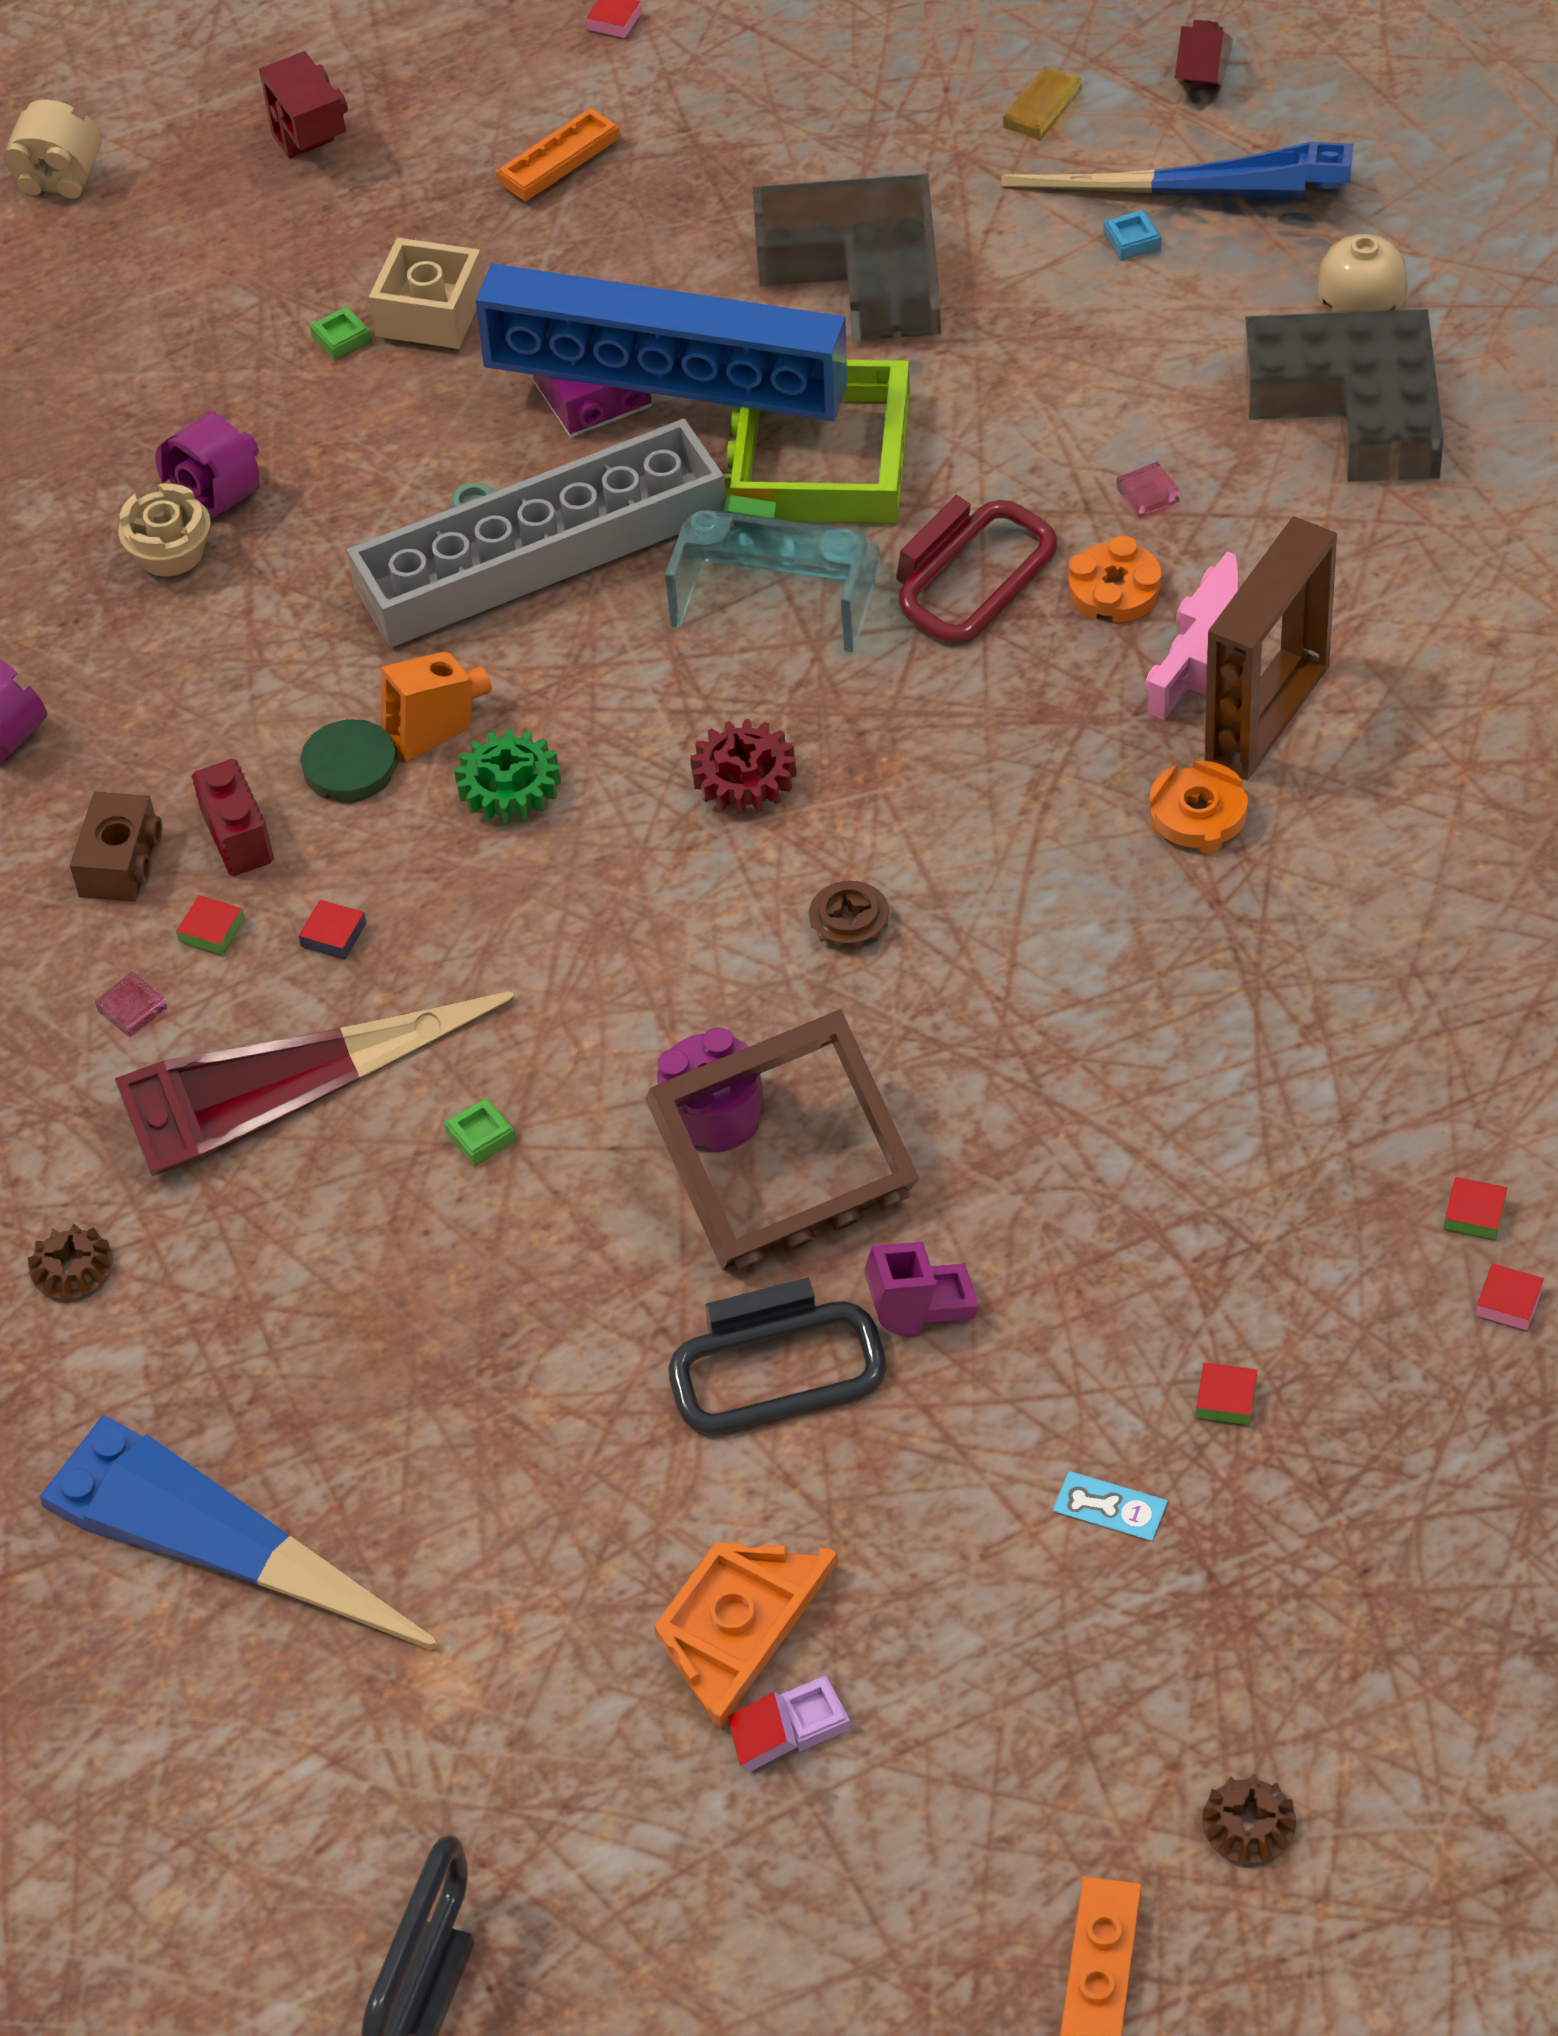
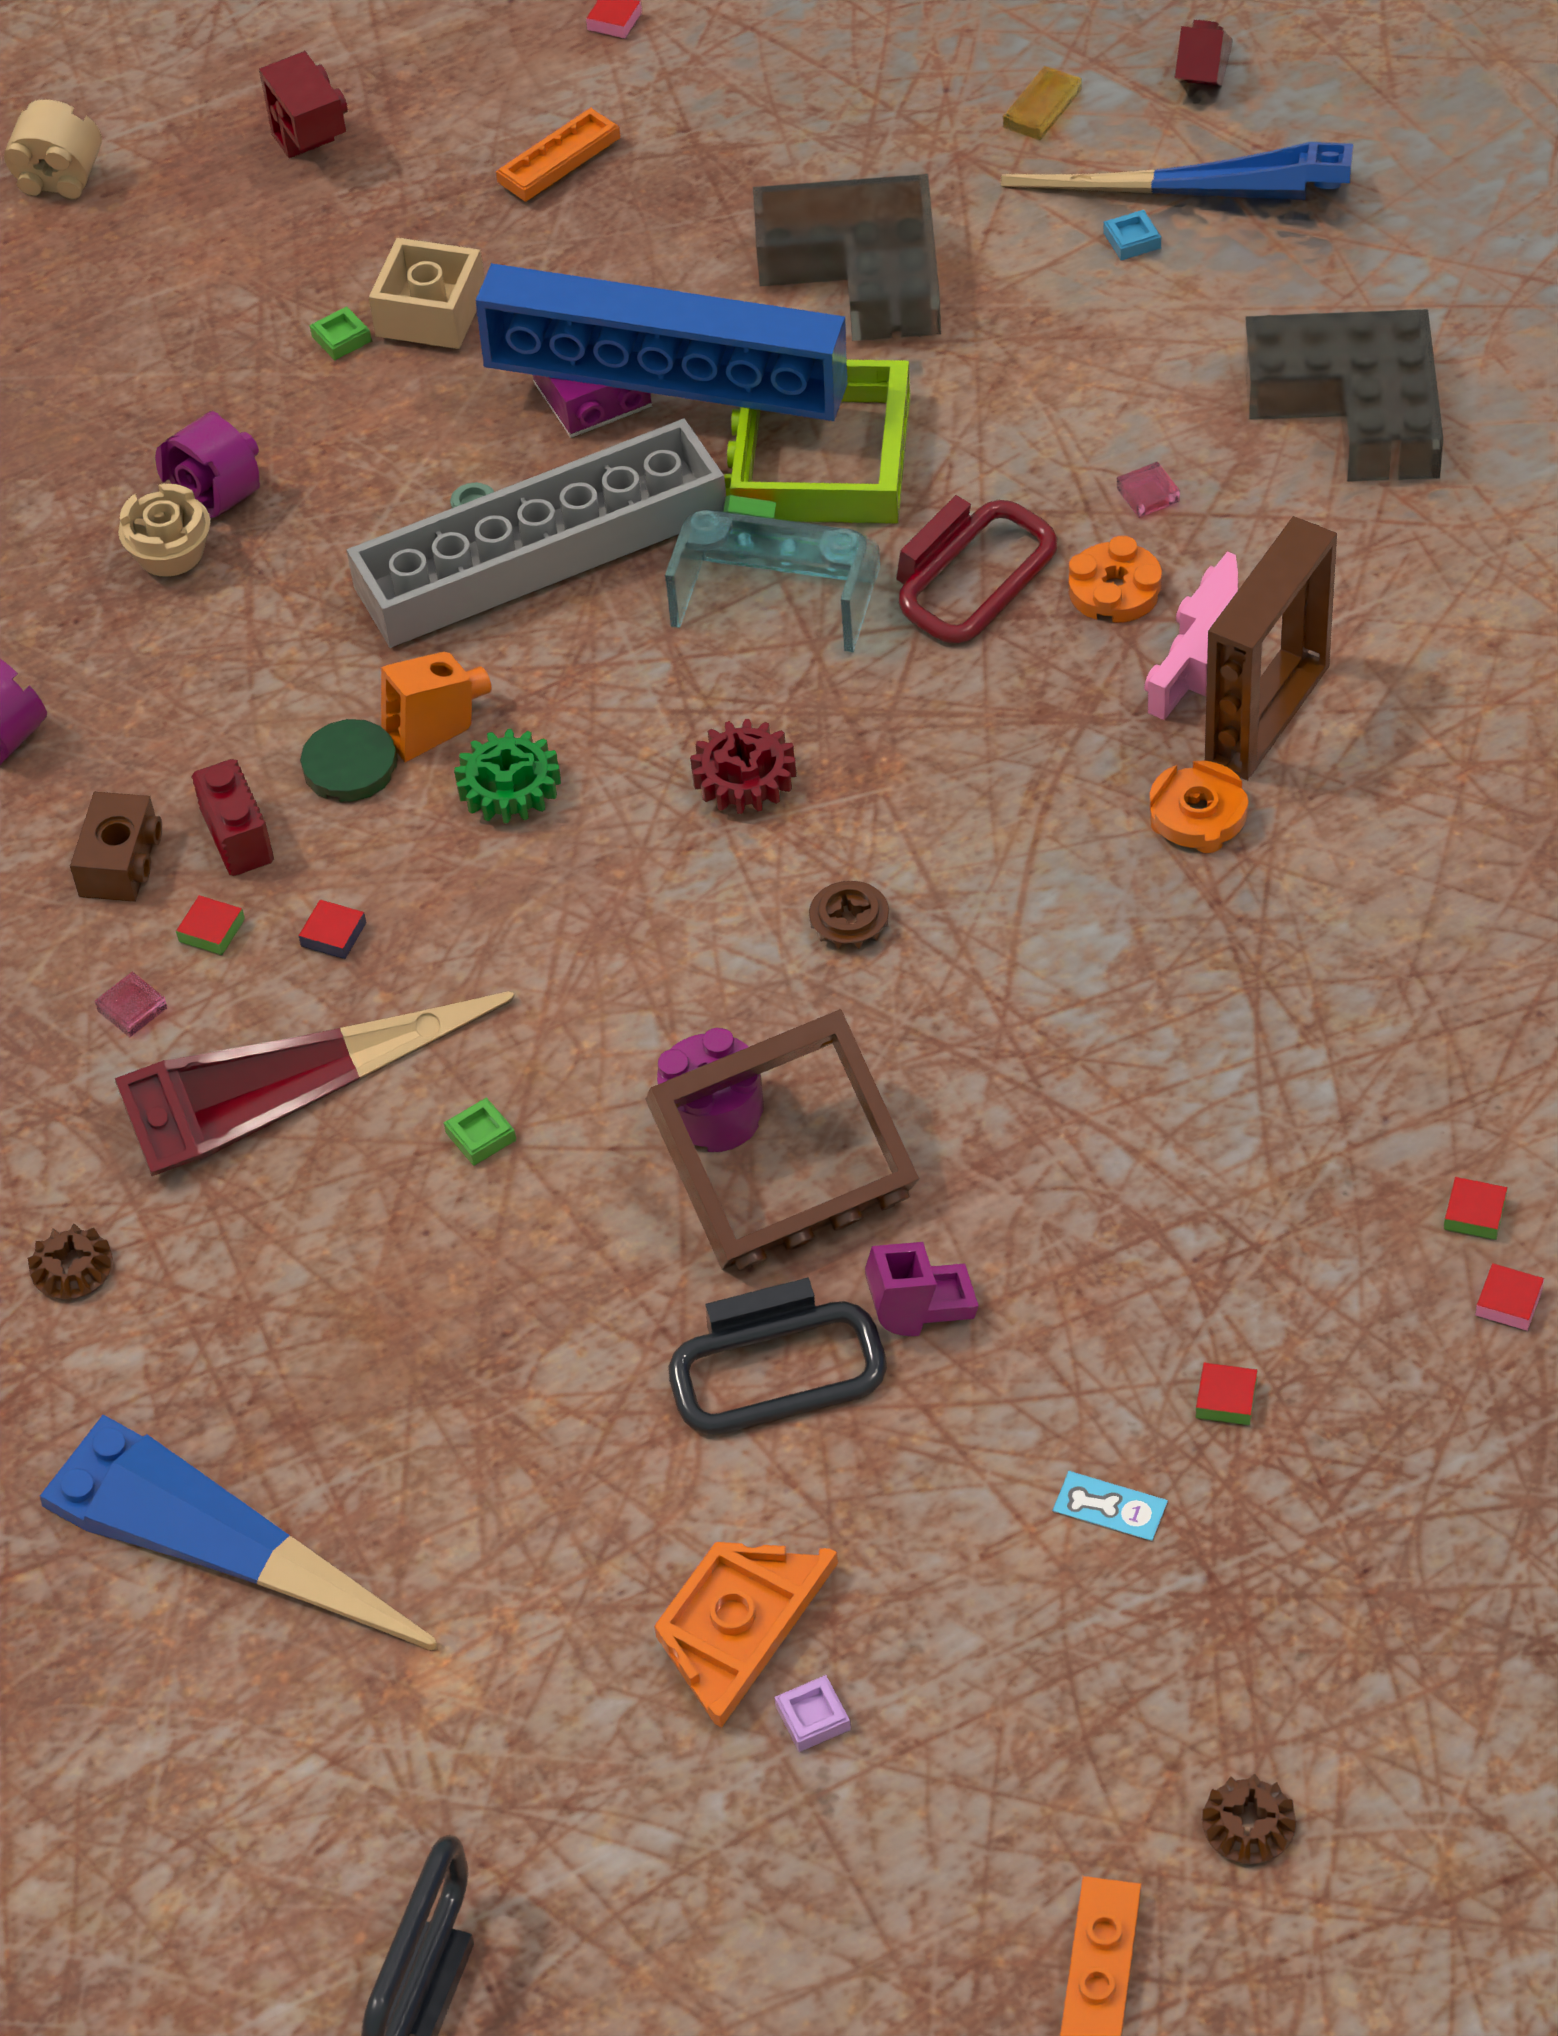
red tile [727,1692,797,1772] -> none
tan cylinder [1318,234,1408,322] -> none

